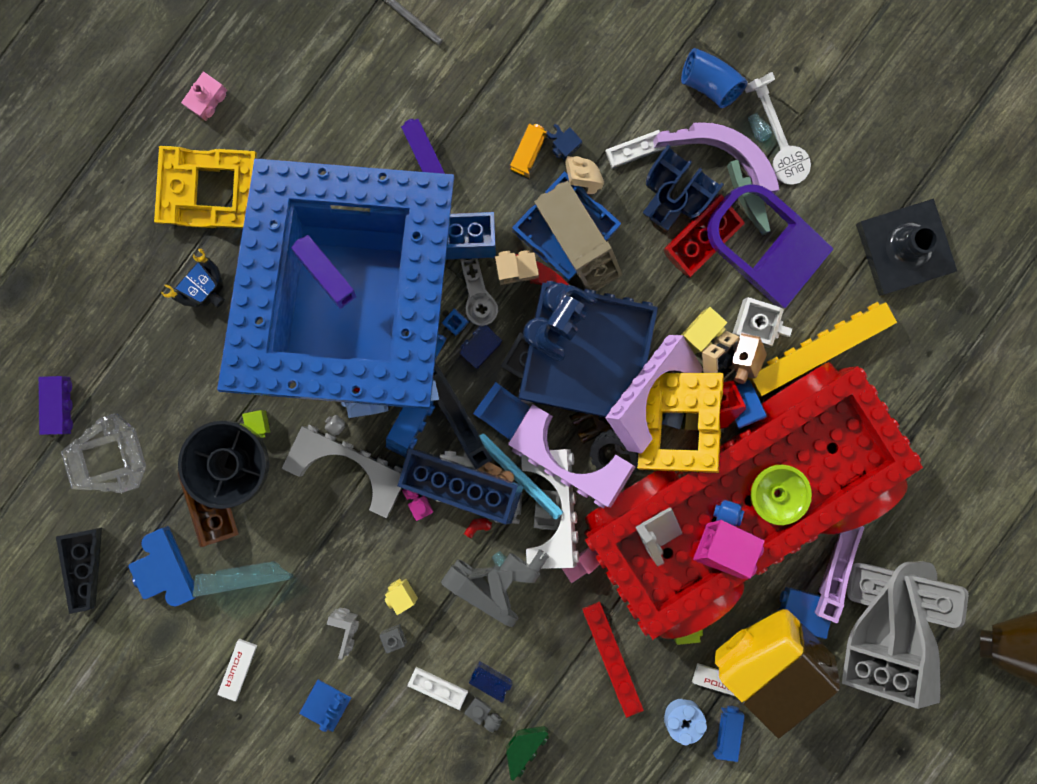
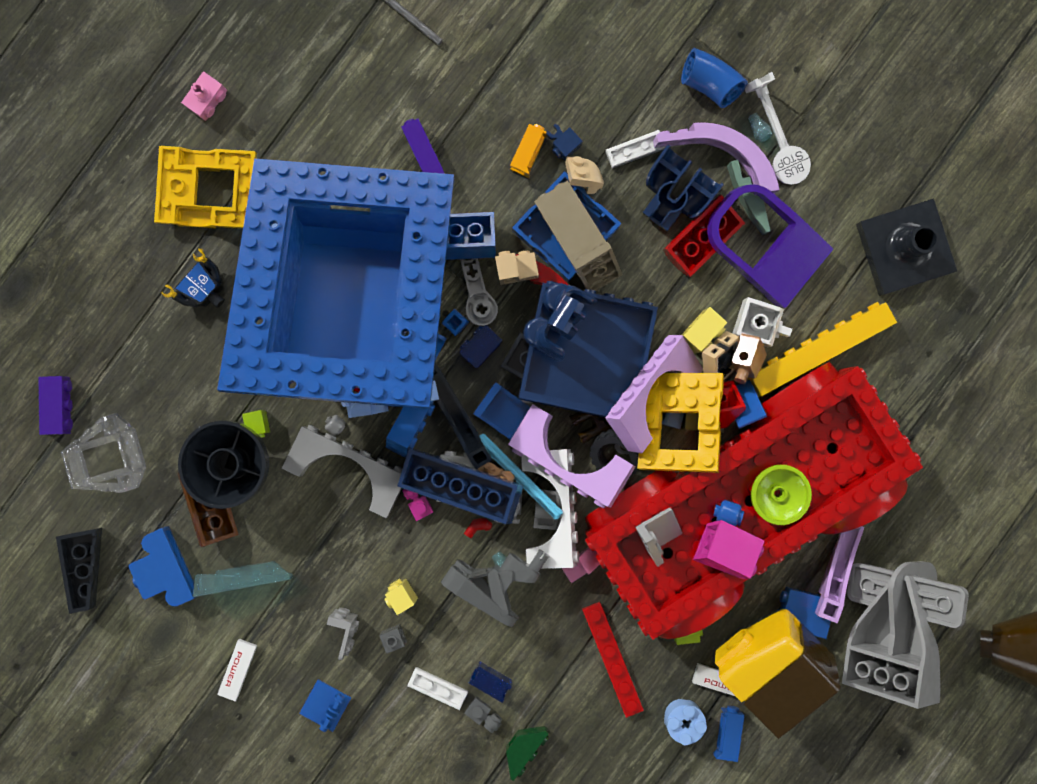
dark purple brick [291,235,356,309] -> none

